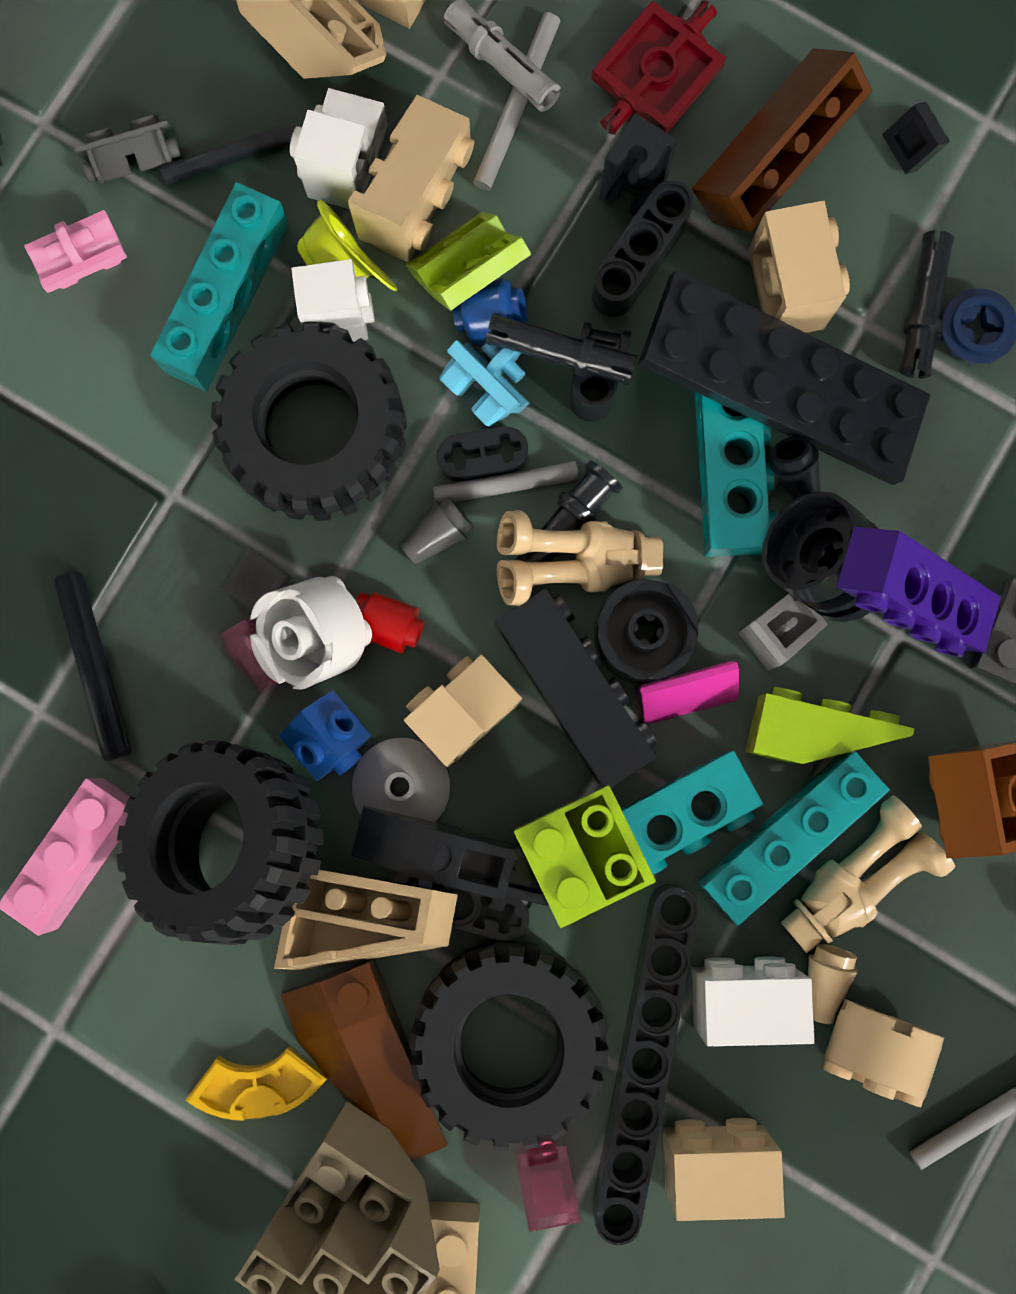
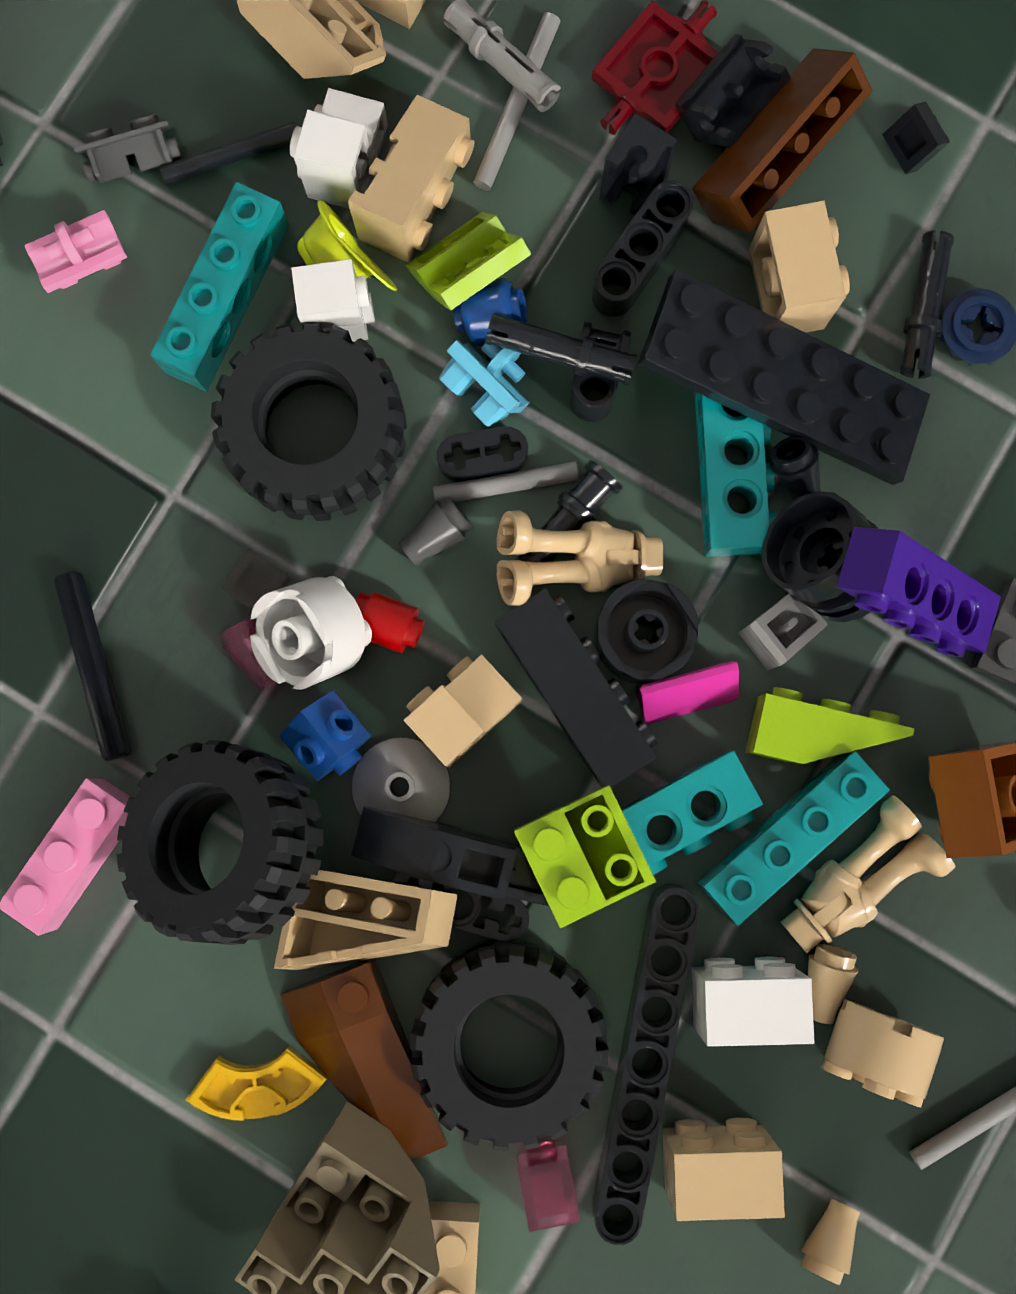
none -> black hinge [675,34,790,148]
none -> tan cone [800,1198,861,1285]

